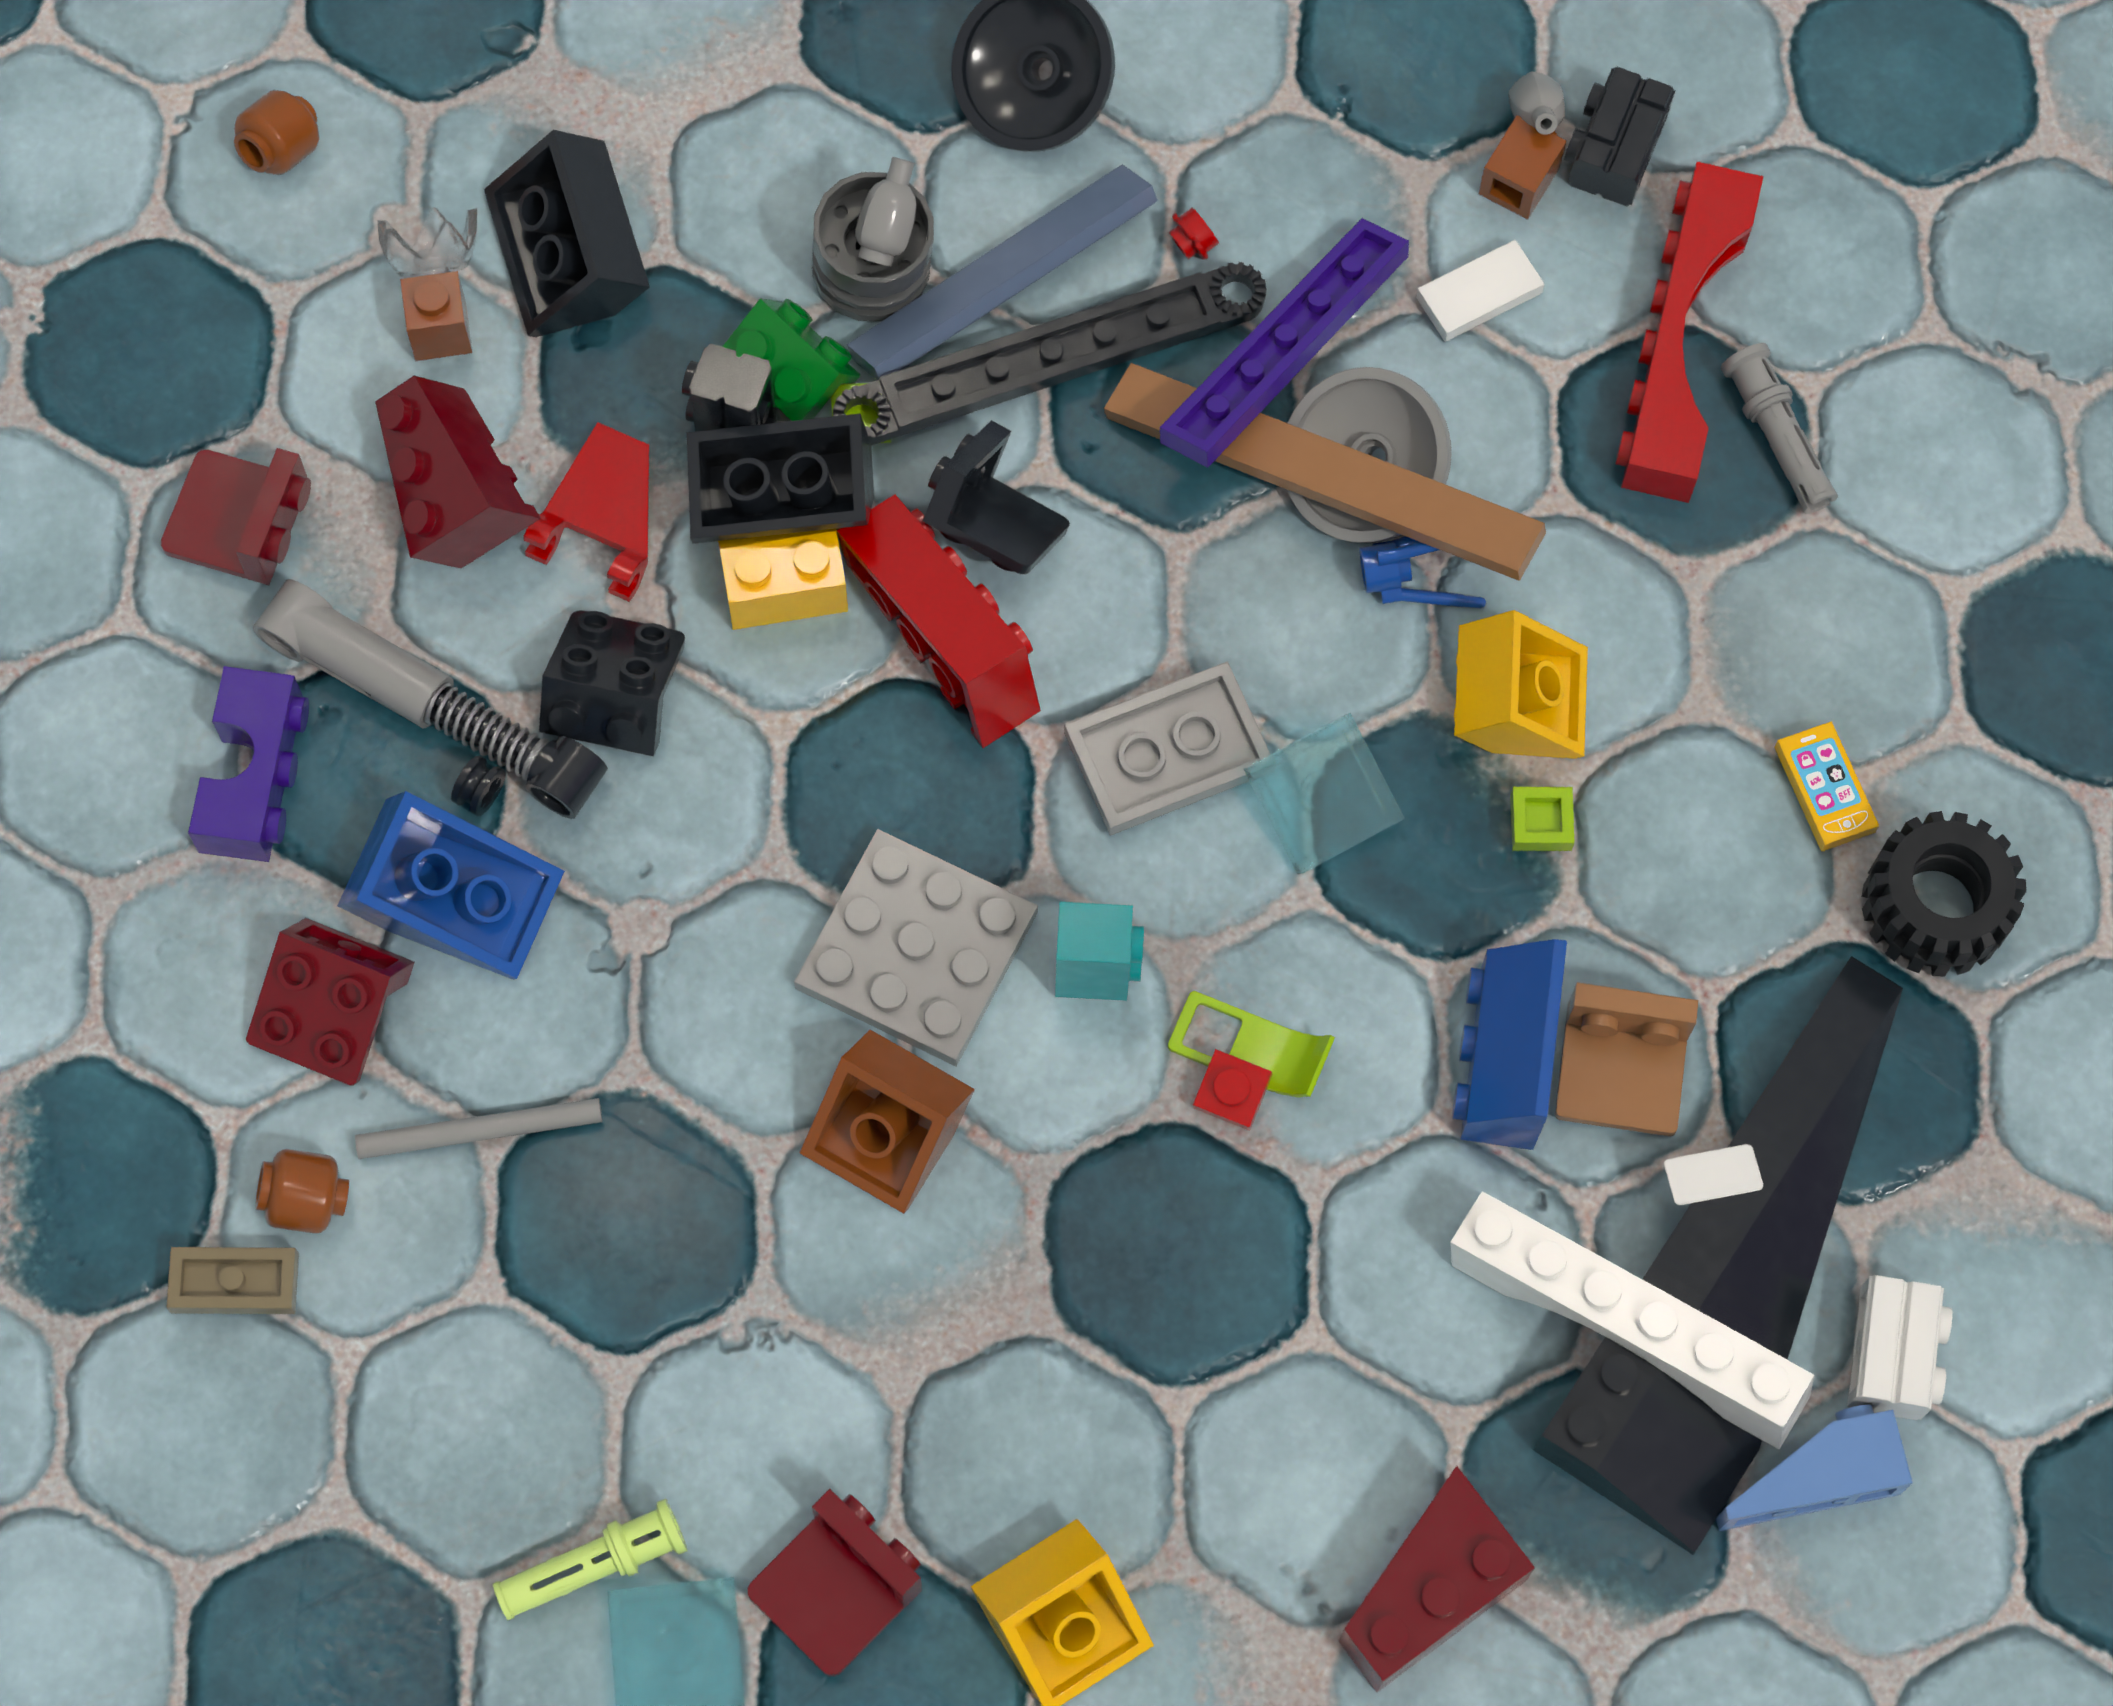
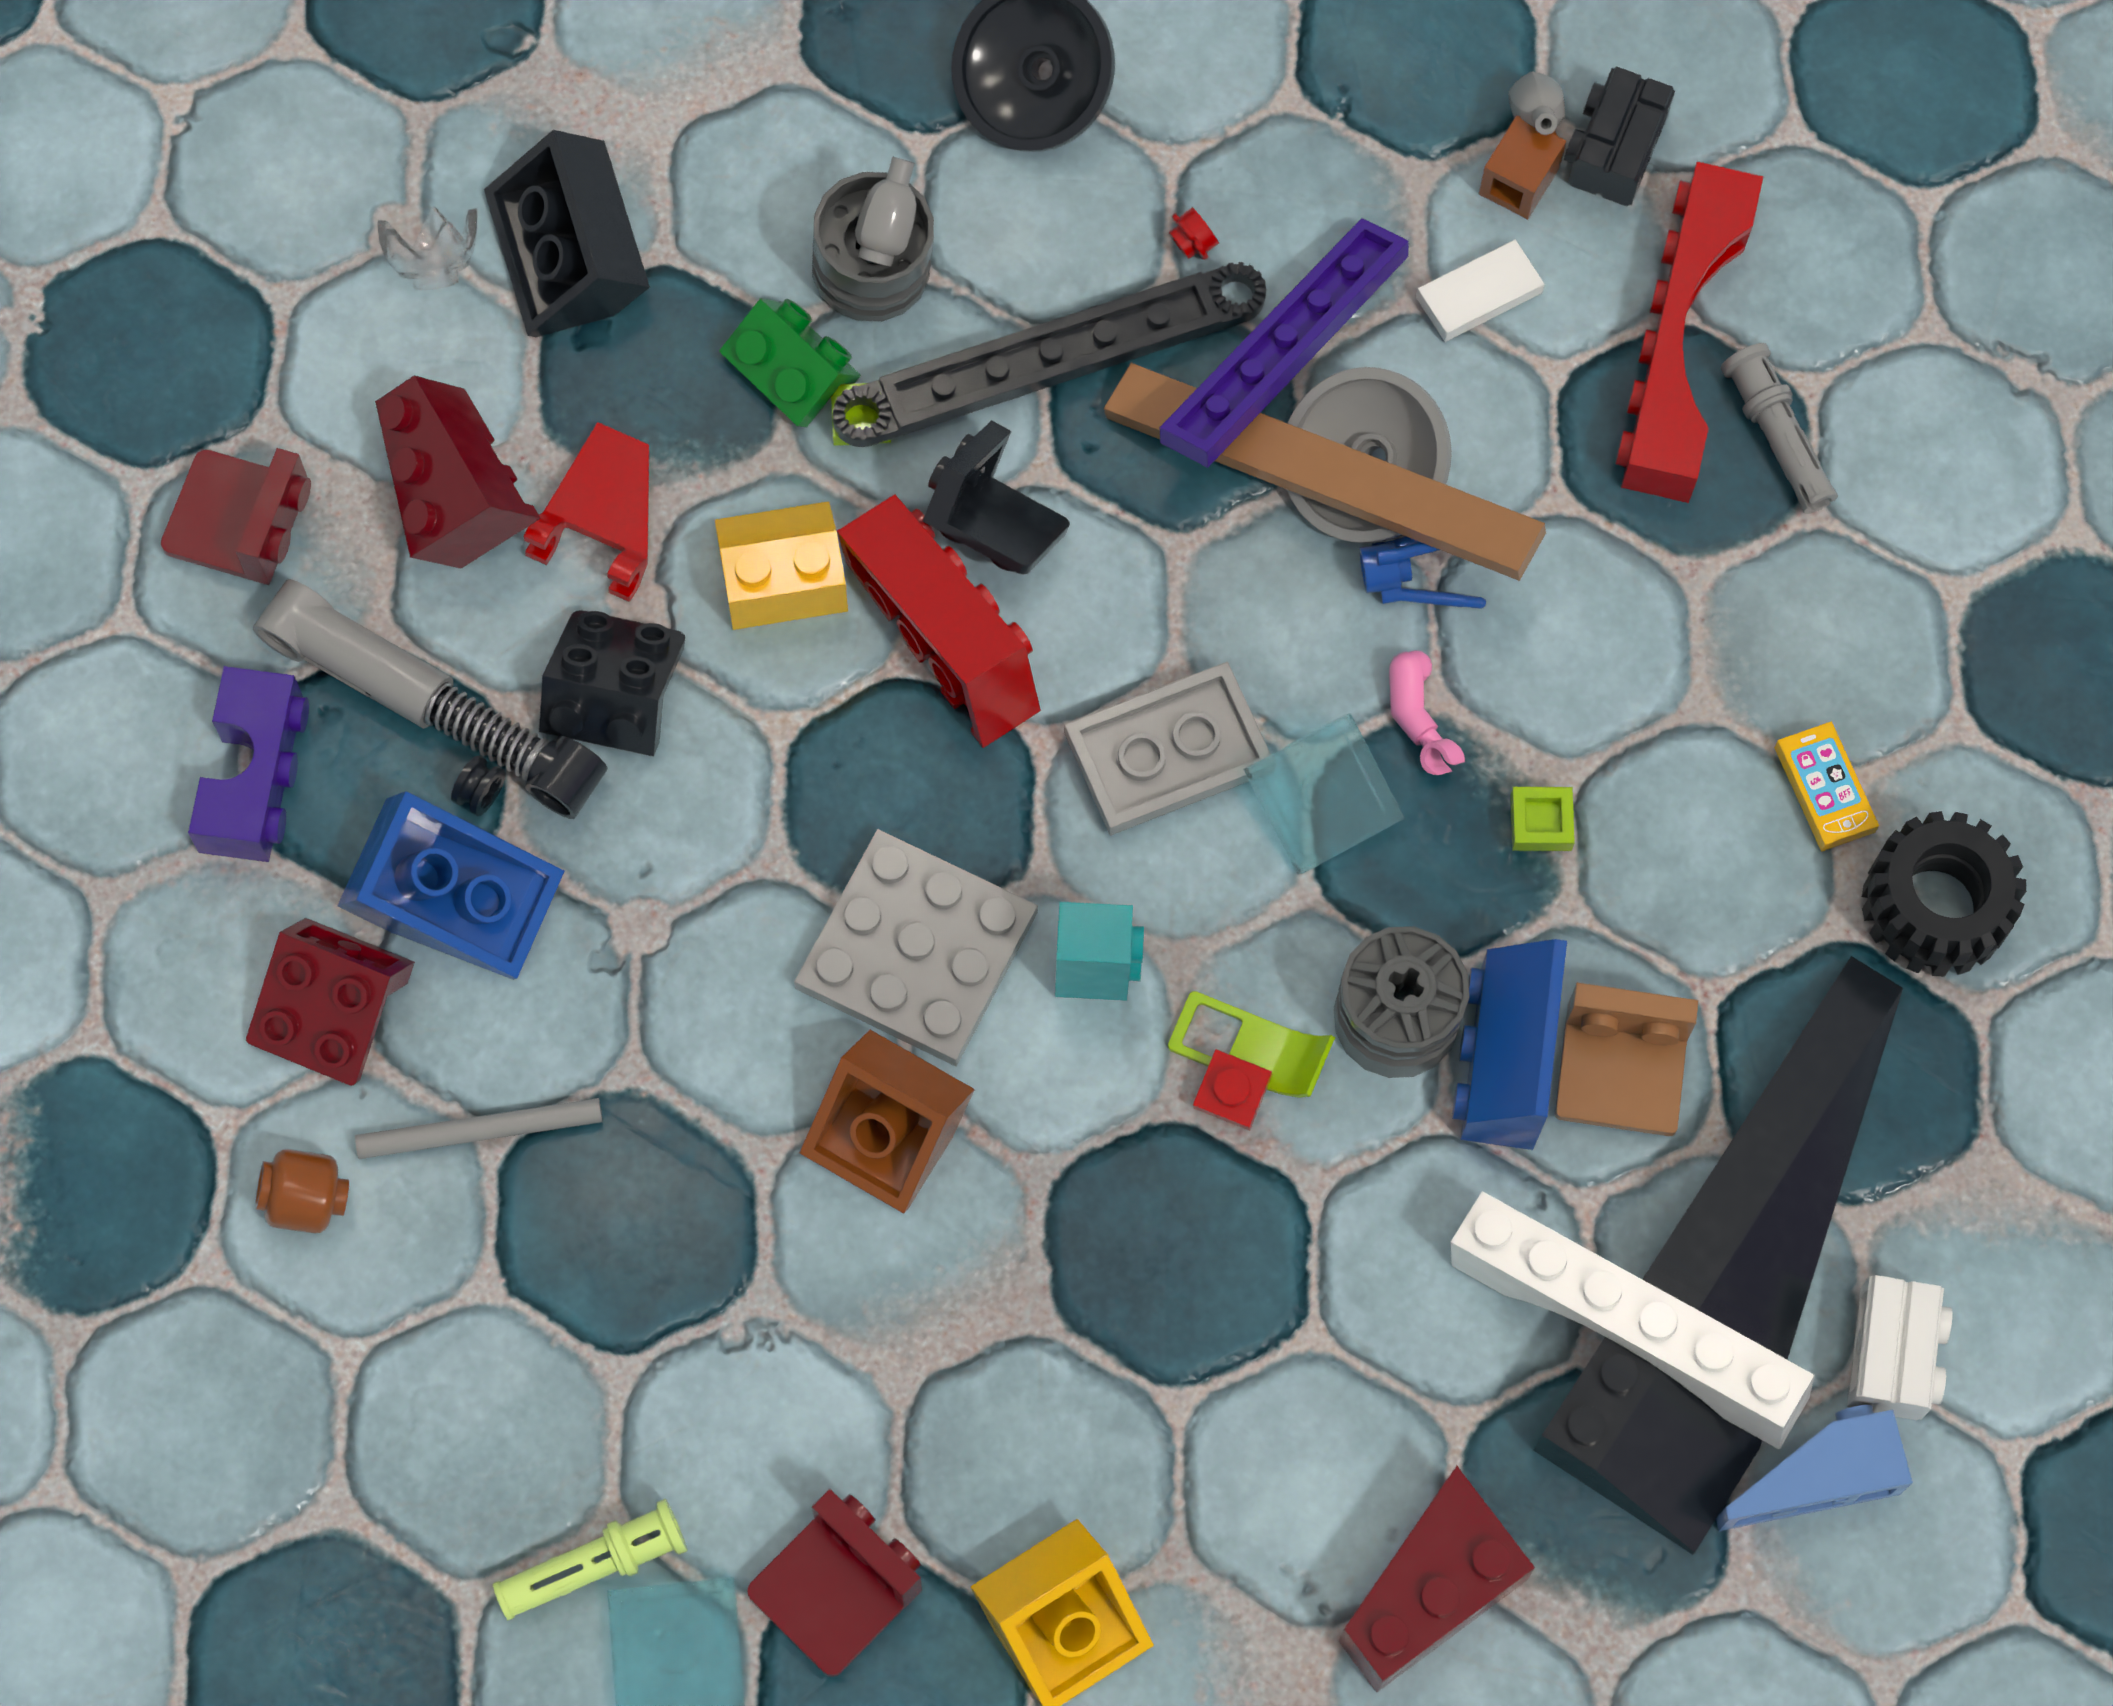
dark tan plate [166,1247,299,1314] -> none
dark orange head [234,90,319,175] -> none
dark orange brick [400,271,472,361] -> none
brick [682,344,777,431] -> none
black slope [687,413,874,544] -> none
sand blue tile [846,164,1158,380] -> none
yellow slope [1454,610,1588,759] -> none
white sticker [1664,1144,1763,1205] -> none
none -> dark grey wheel [1334,926,1470,1078]
none -> bright pink arm [1389,650,1465,775]

